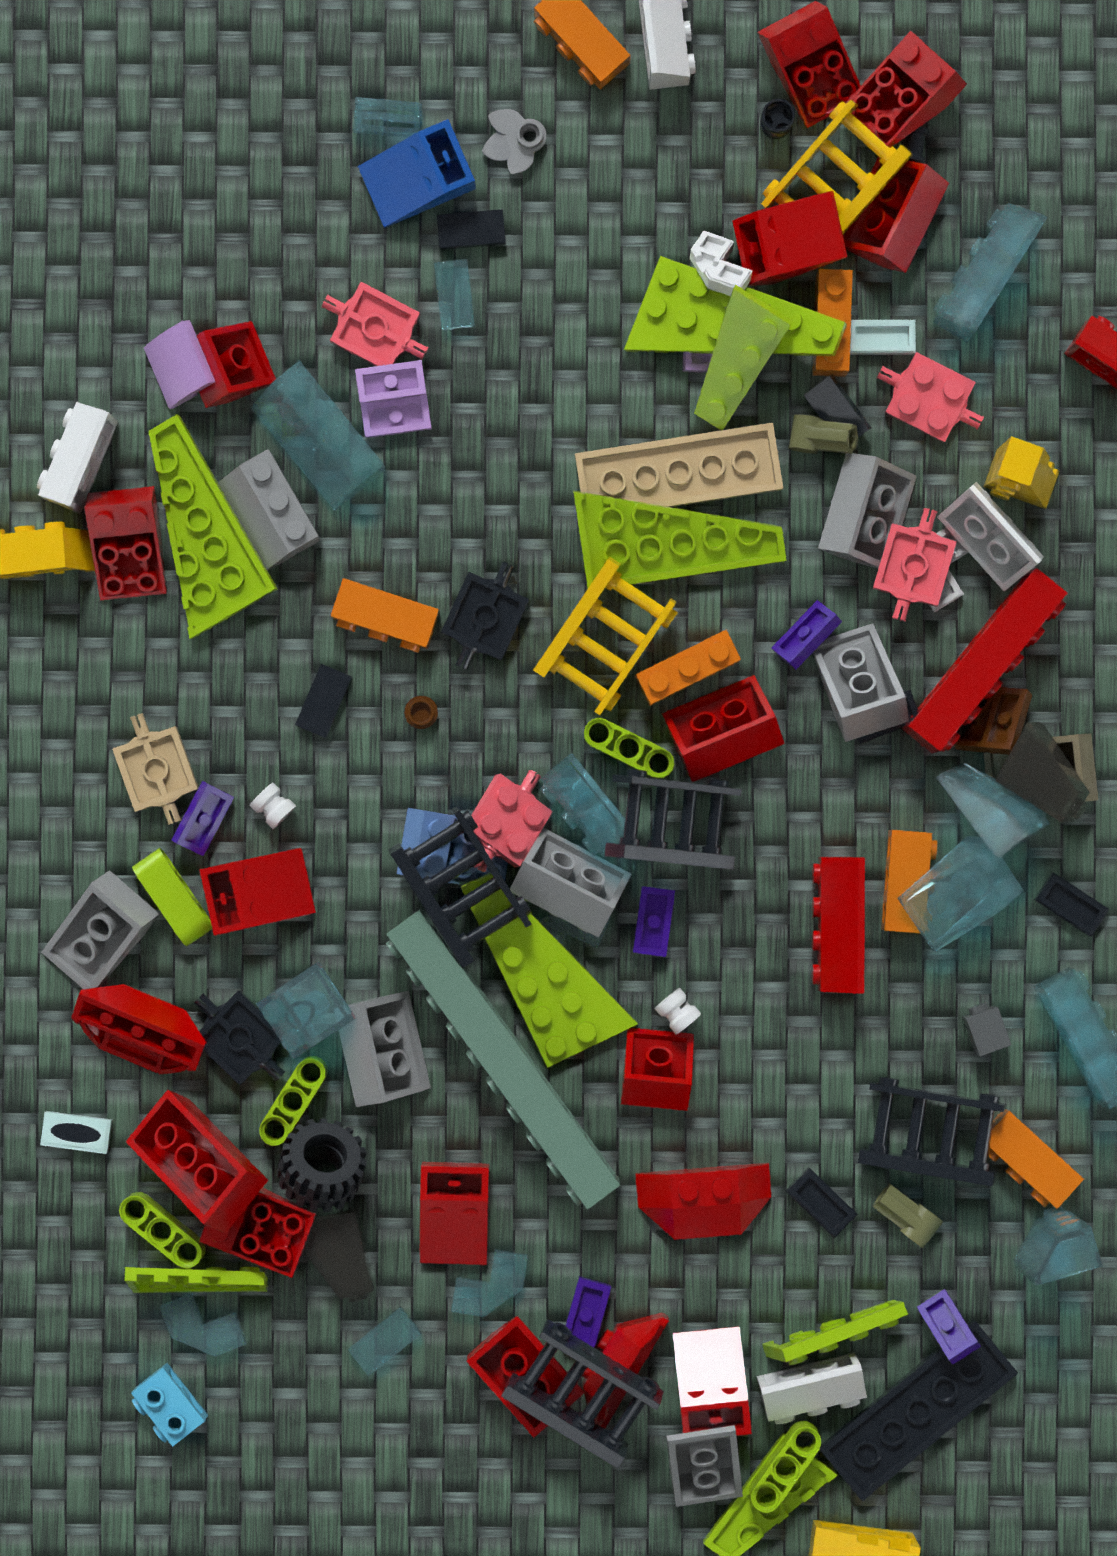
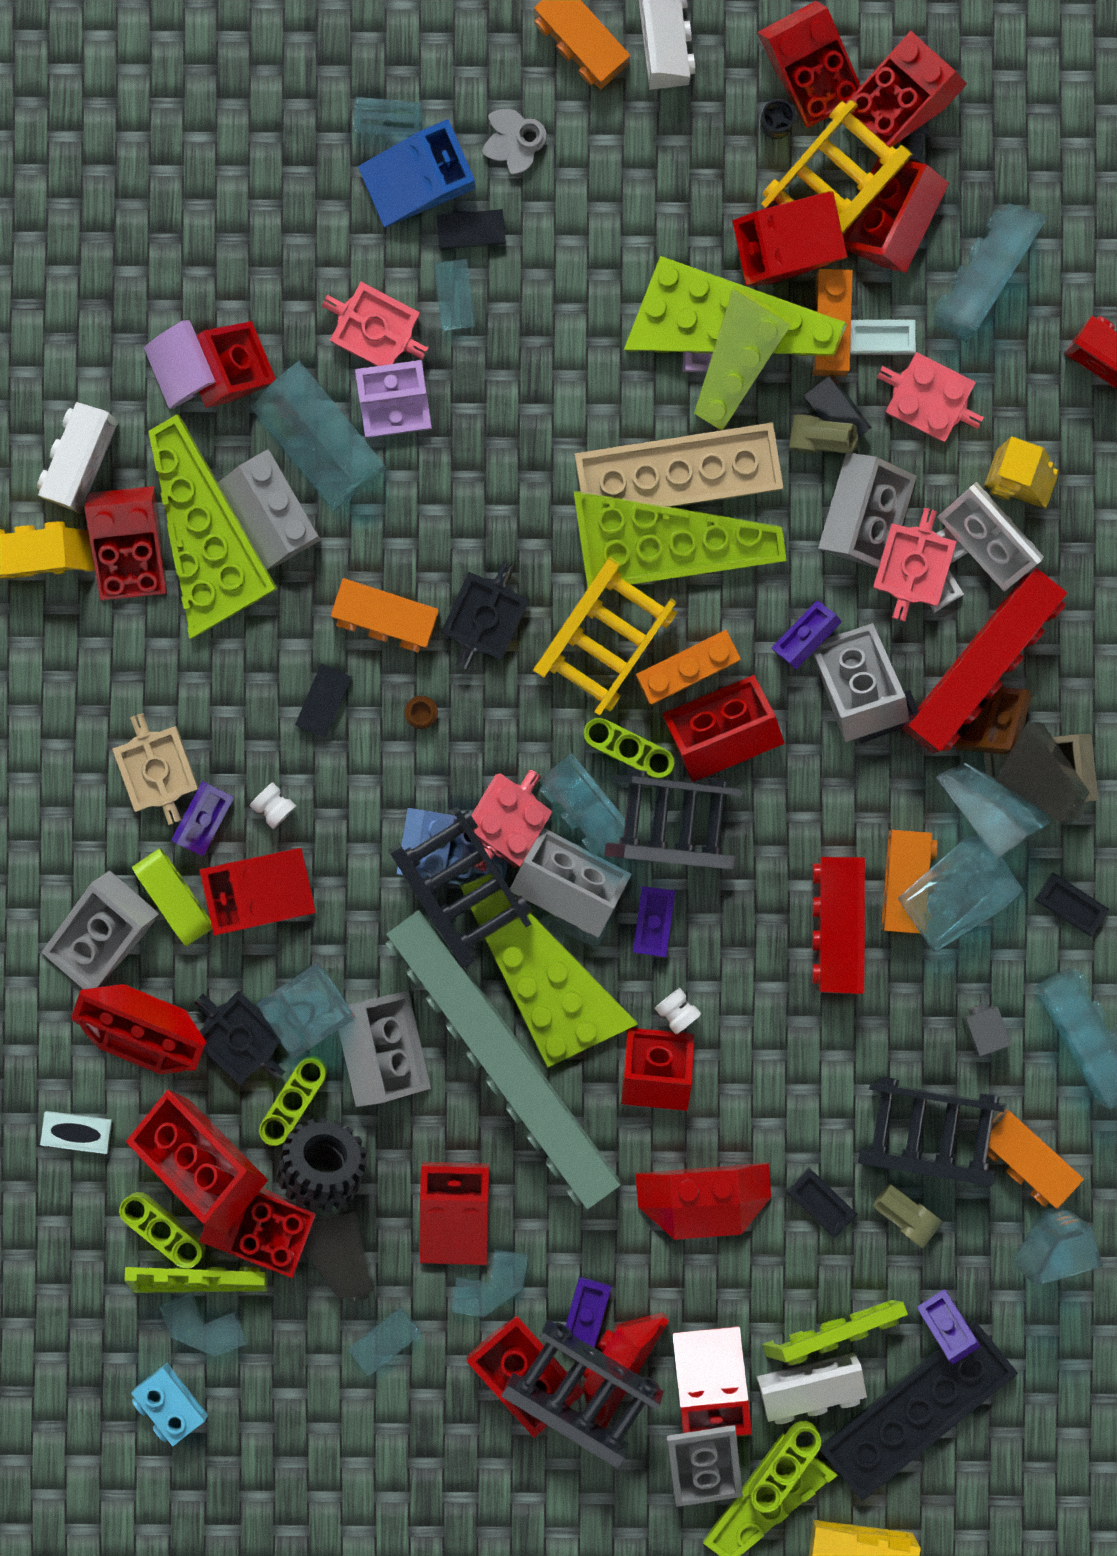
white tile [690,231,752,296] -> none

